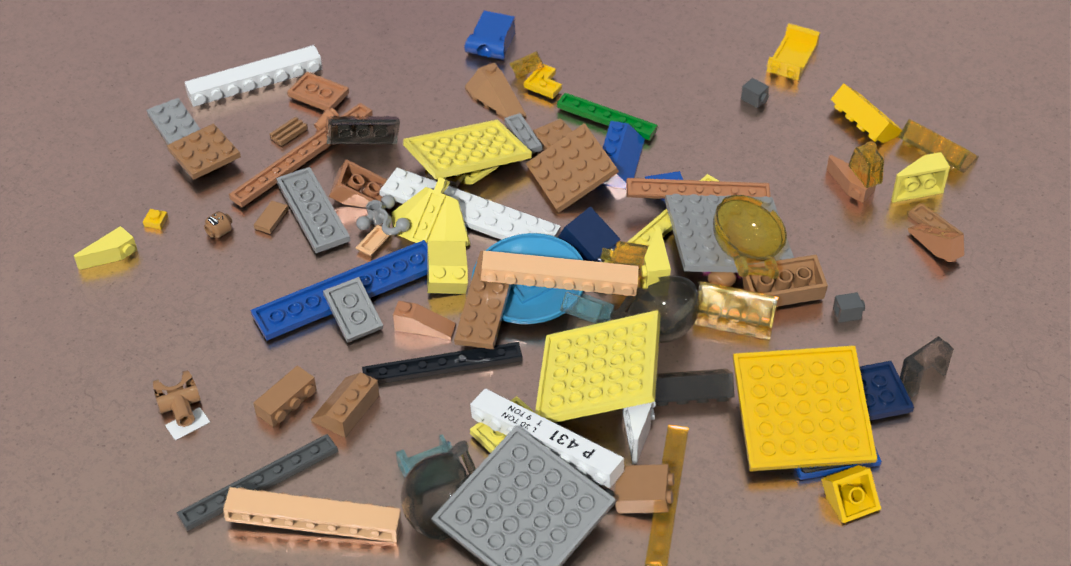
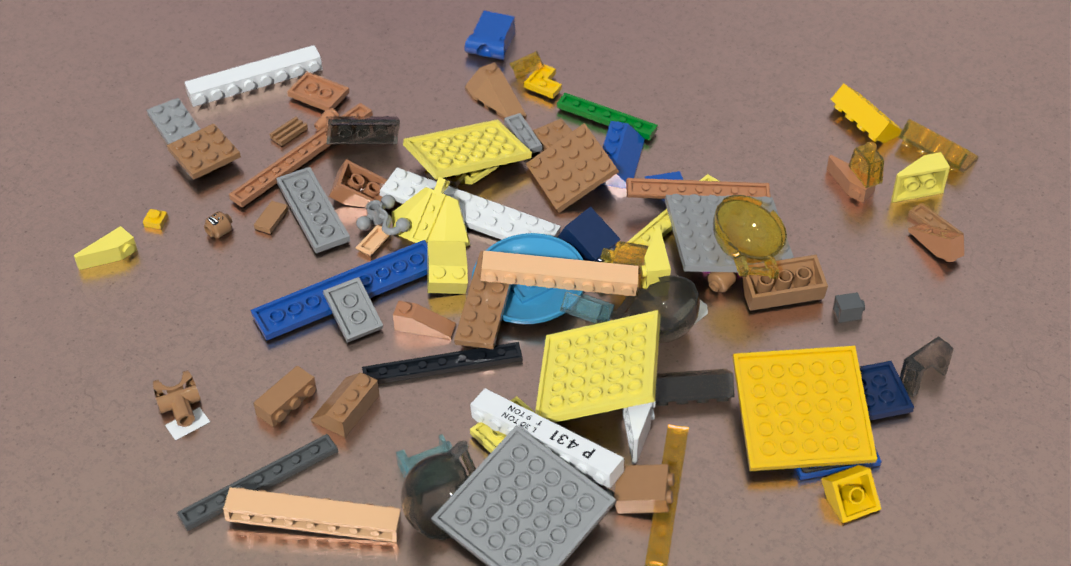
clear yellow slope [693,281,778,340] -> none
dark grey brick [741,78,769,108] -> none
yellow panel [767,23,820,81] -> none

